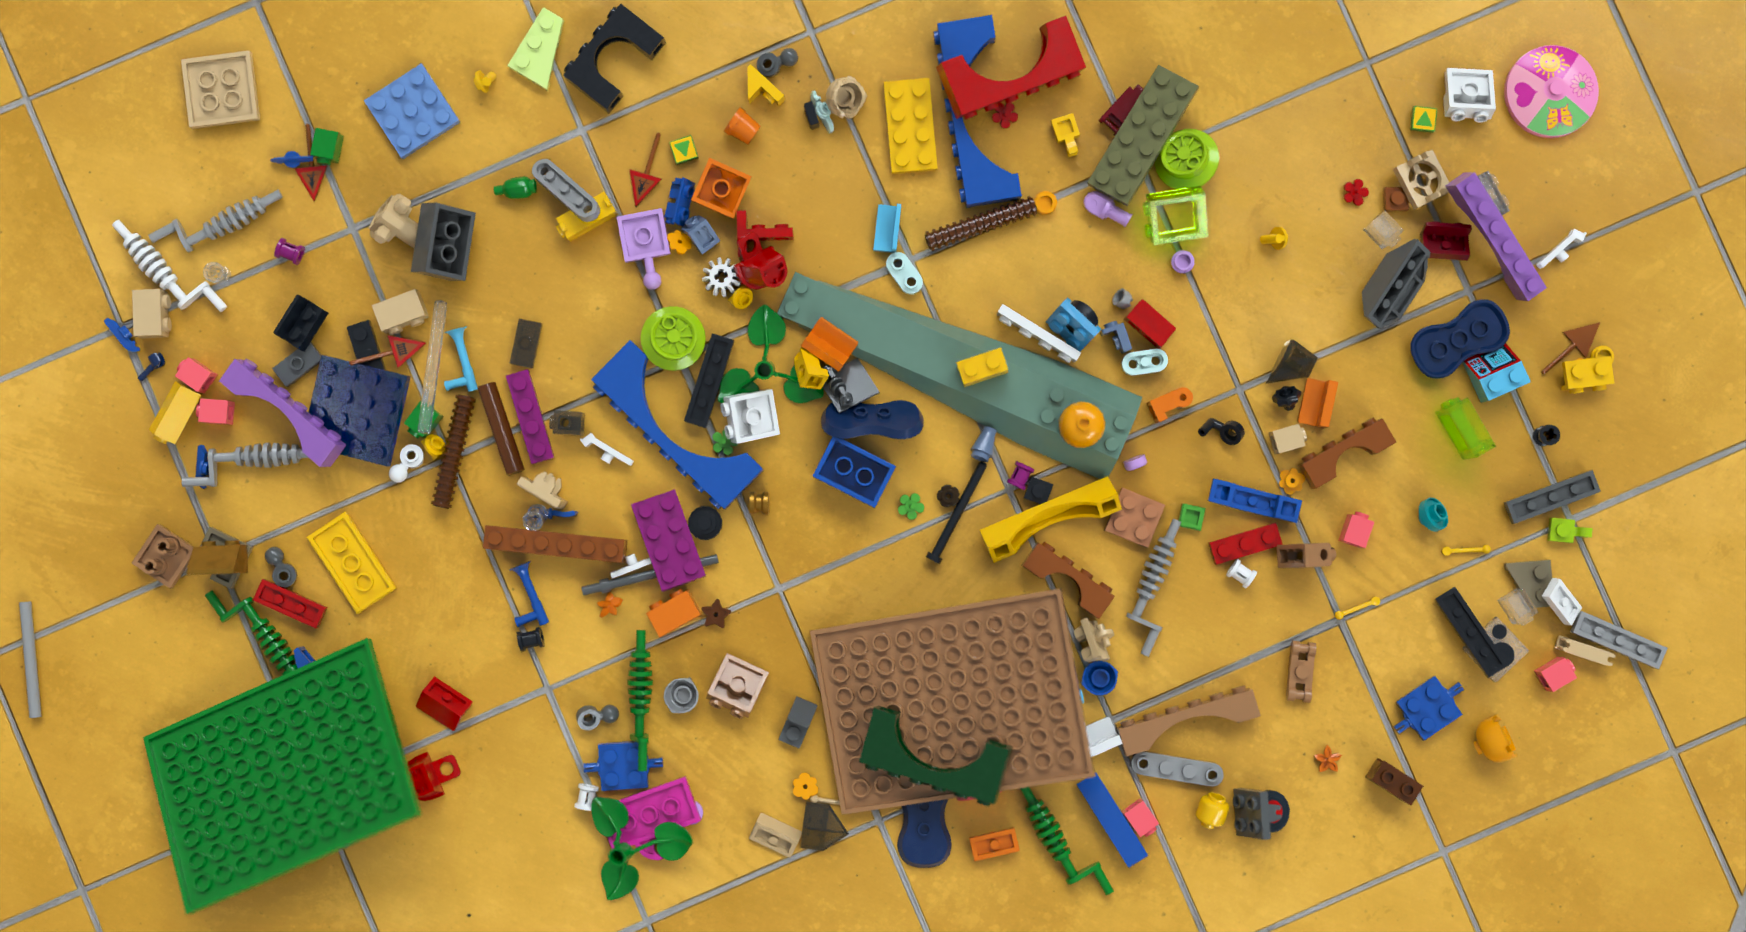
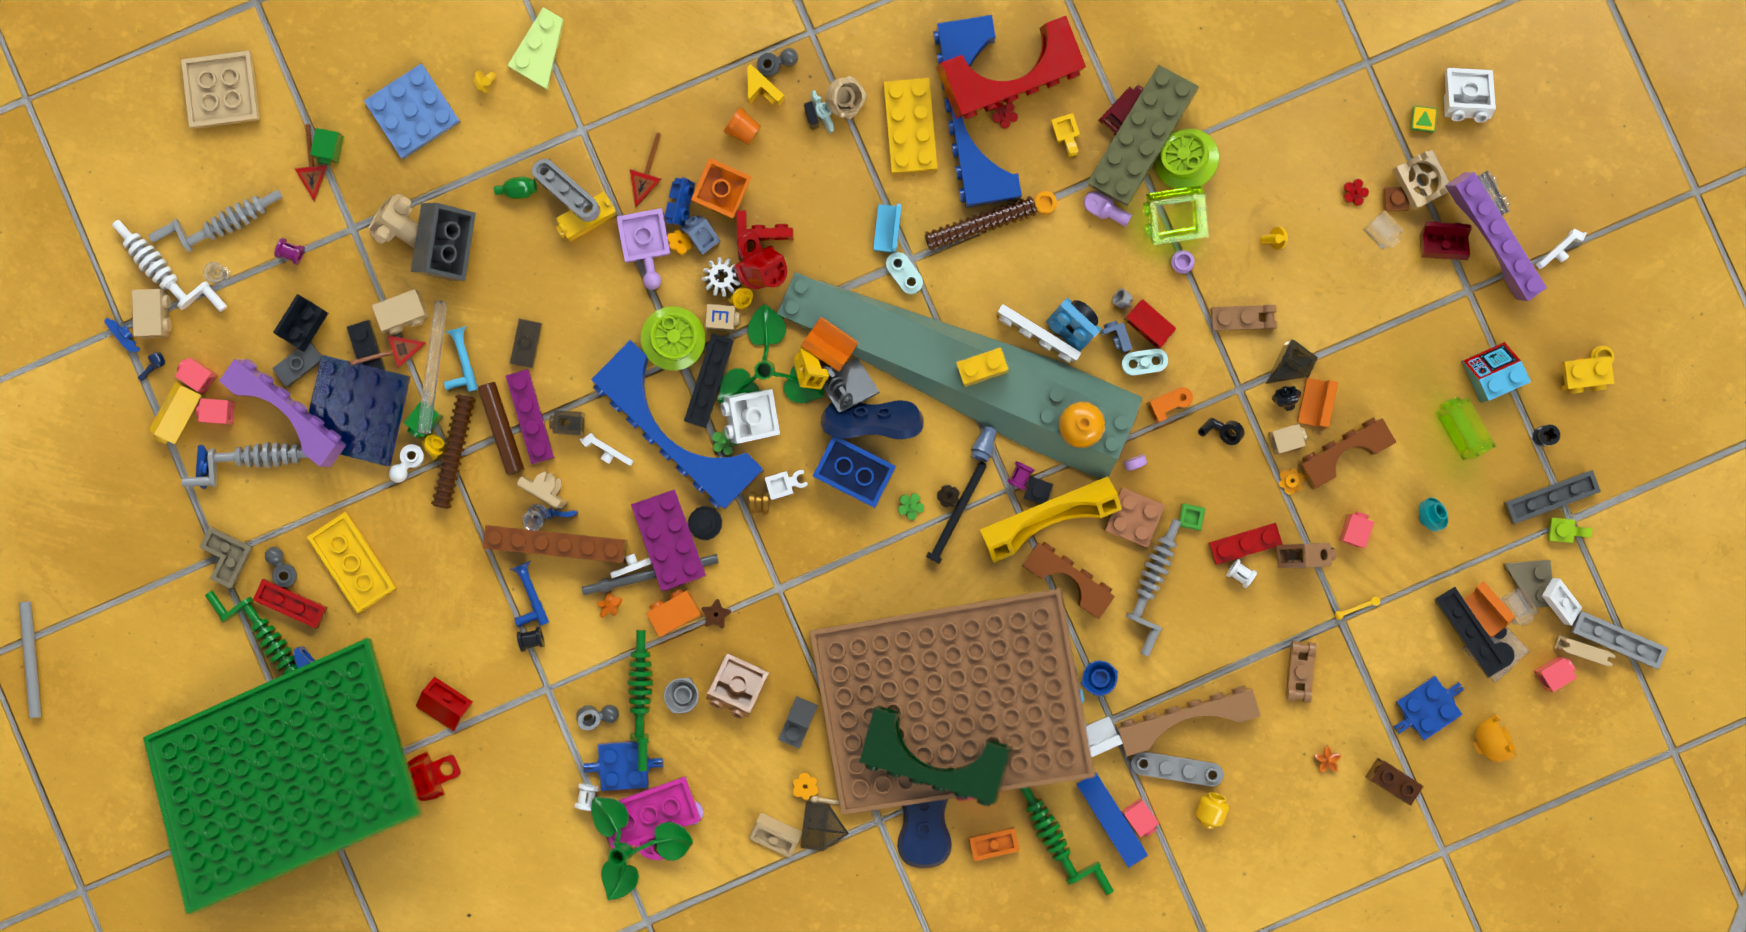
medium nougat plate [132,524,194,588] -> none
pearl gold slope [187,540,248,575] -> none
blue piece [270,151,313,168] -> none
black arch [563,4,666,114] -> none
tile [669,135,699,165] -> none
tan hips [1074,618,1114,662] -> none
blue slope [1208,478,1302,523] -> none
dark grey plate [1233,788,1290,840] -> none
dark grey wedge [1362,239,1431,329] -> none
dark blue plate [1410,299,1510,379] -> none
yellow hinge [1441,545,1491,556] -> none
dish [1504,45,1599,138] -> none
dark orange piece [1541,322,1600,374] -> none
none -> tan brick [705,304,740,332]
none -> white plate [765,470,808,500]
none -> medium nougat plate [1211,305,1277,331]
none -> orange panel [1464,581,1515,638]

